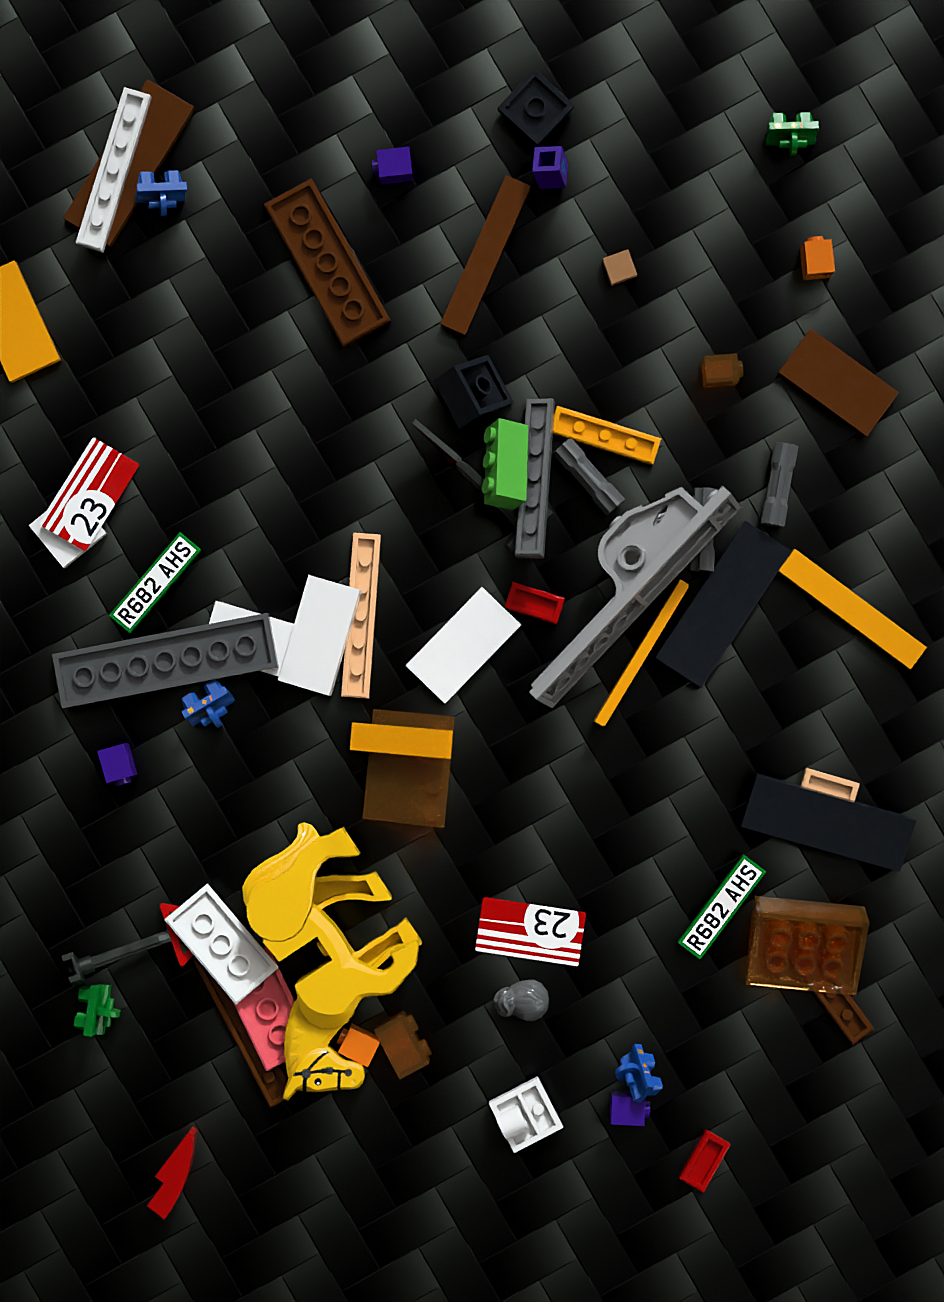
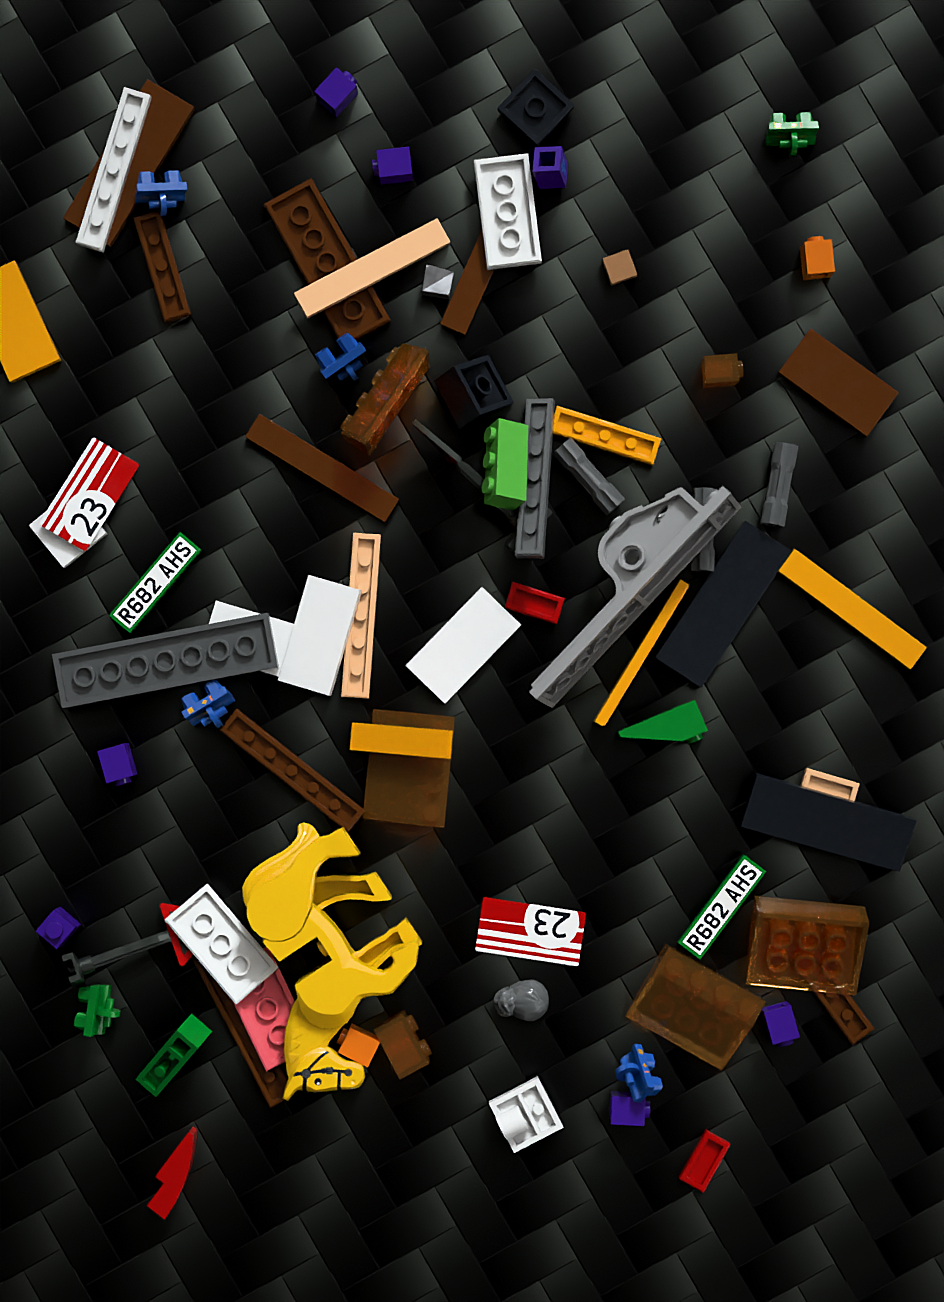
none -> dark purple brick [36,907,81,949]
none -> reddish brown tile [134,210,192,323]
none -> green slope [135,1013,212,1097]
none -> reddish brown tile [220,709,366,832]
none -> reddish brown tile [245,414,399,523]
none -> light nougat tile [294,219,450,319]
none -> dark purple brick [314,67,358,118]
none -> blue hips [315,332,366,381]
none -> clear orange slope [340,343,431,456]
none -> flat silver slope [422,265,454,299]
none -> white tile [474,153,542,270]
none -> green slope [617,700,708,744]
none -> clear orange slope [625,944,766,1070]
none -> dark purple brick [760,1001,800,1047]

